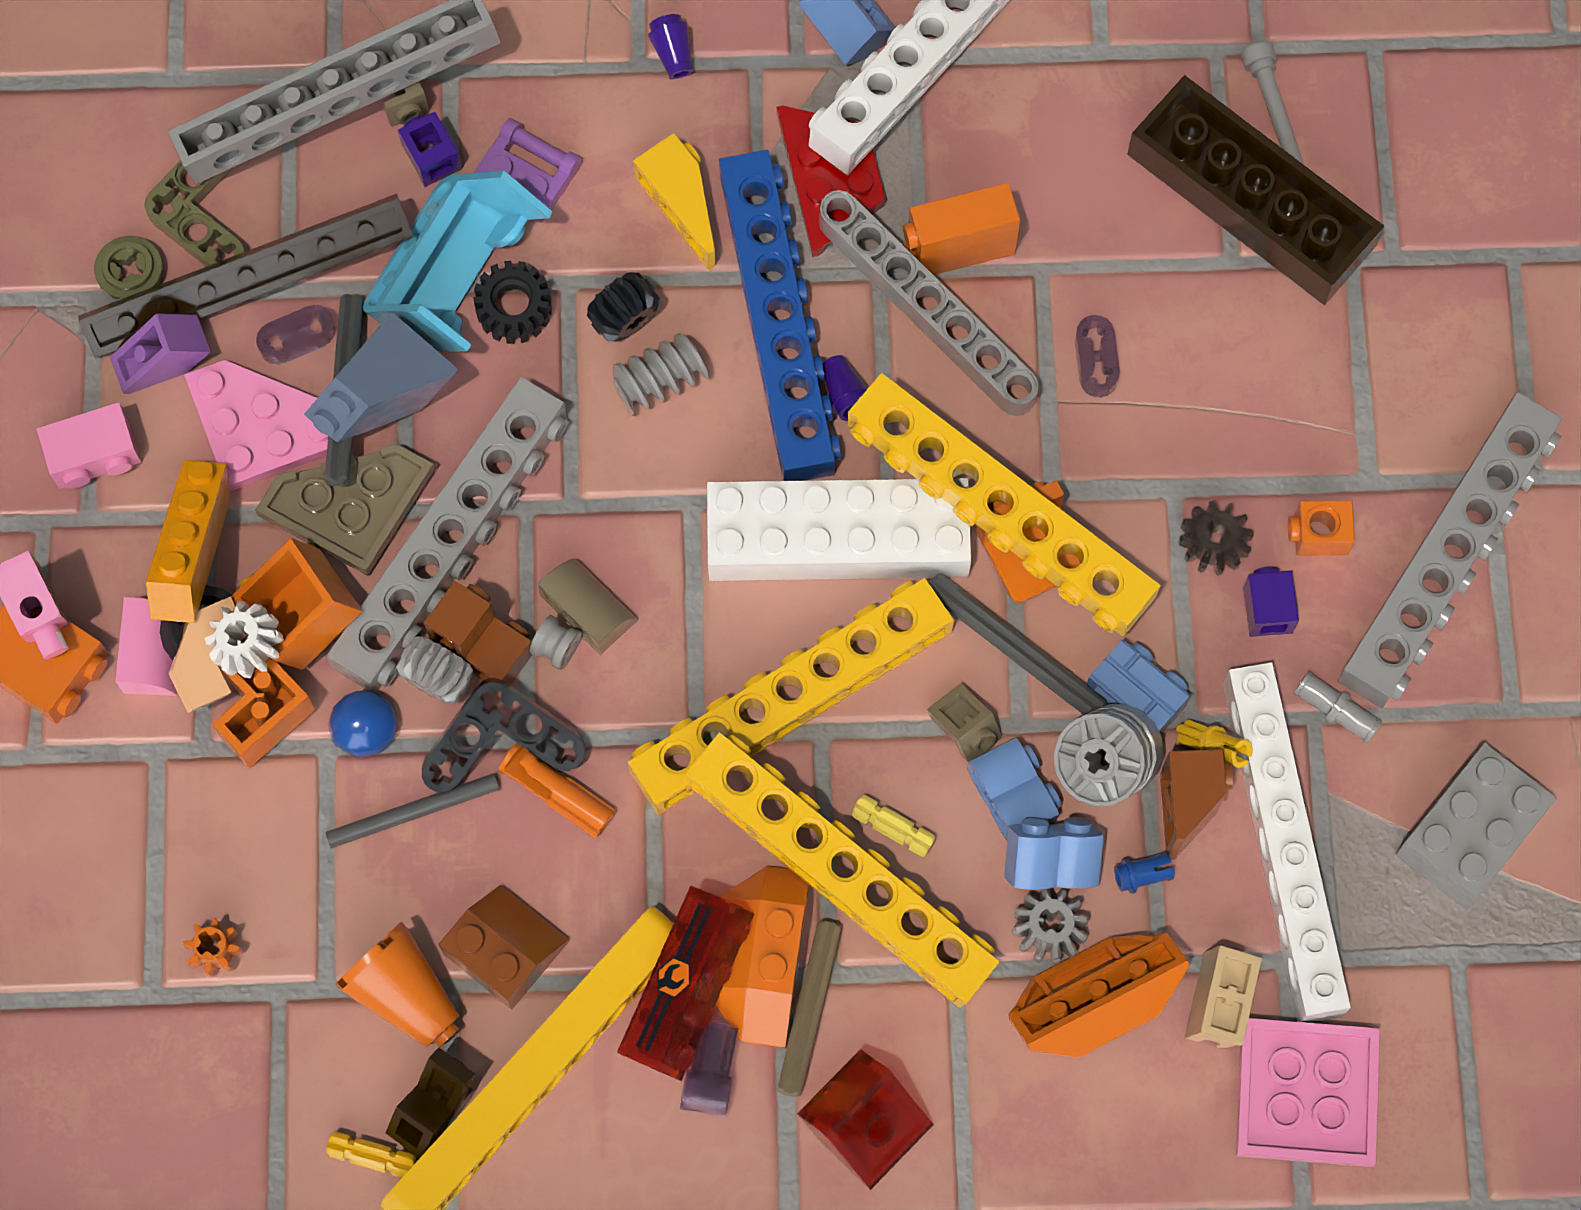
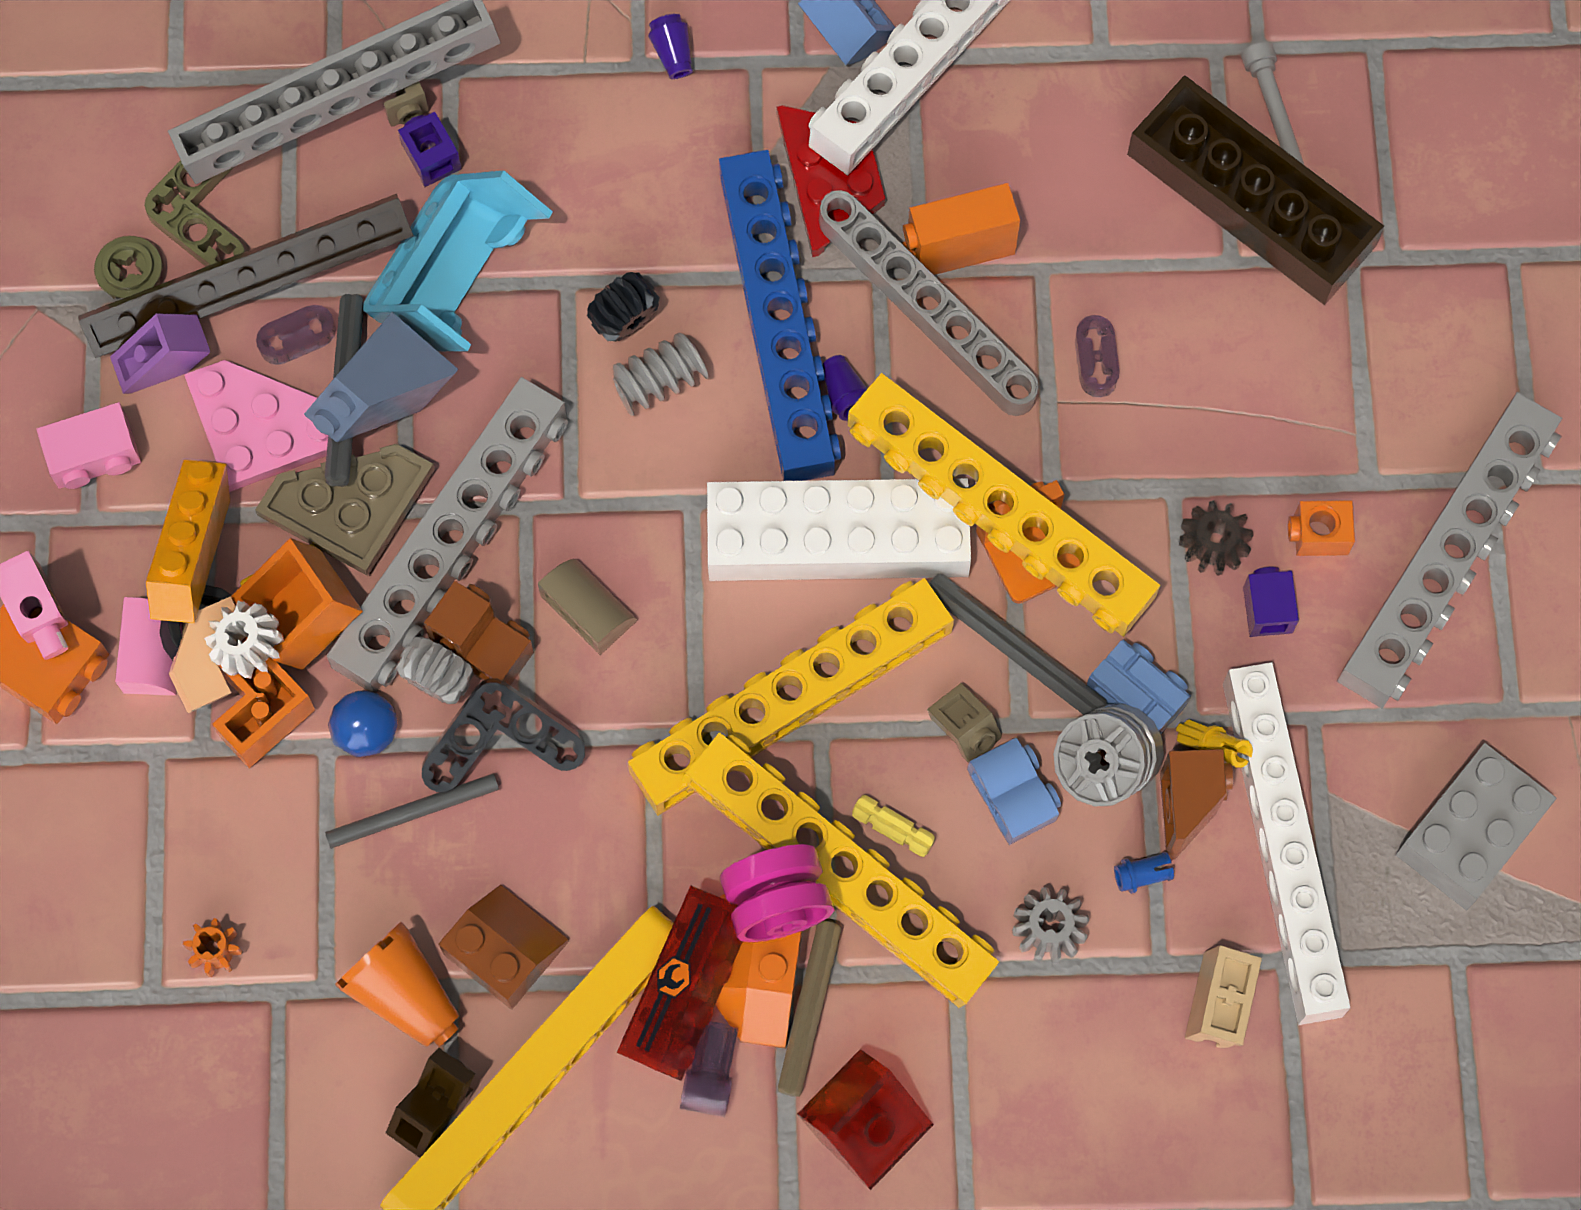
yellow axle [326,1131,416,1178] -> none
medium lavender plate [473,118,582,223] -> none
black tyre [473,260,552,344] -> none
orange piece [498,743,616,838] -> none
light grey wheel [529,615,582,670] -> none
yellow slope [633,133,715,270] -> none
medium blue brick [1004,817,1104,889] -> none
orange wedge [1008,932,1190,1058] -> none
bright pink plate [1236,1018,1380,1167] -> none
light grey pin [1293,671,1382,743] -> none
none -> dark pink wheel [720,844,834,942]

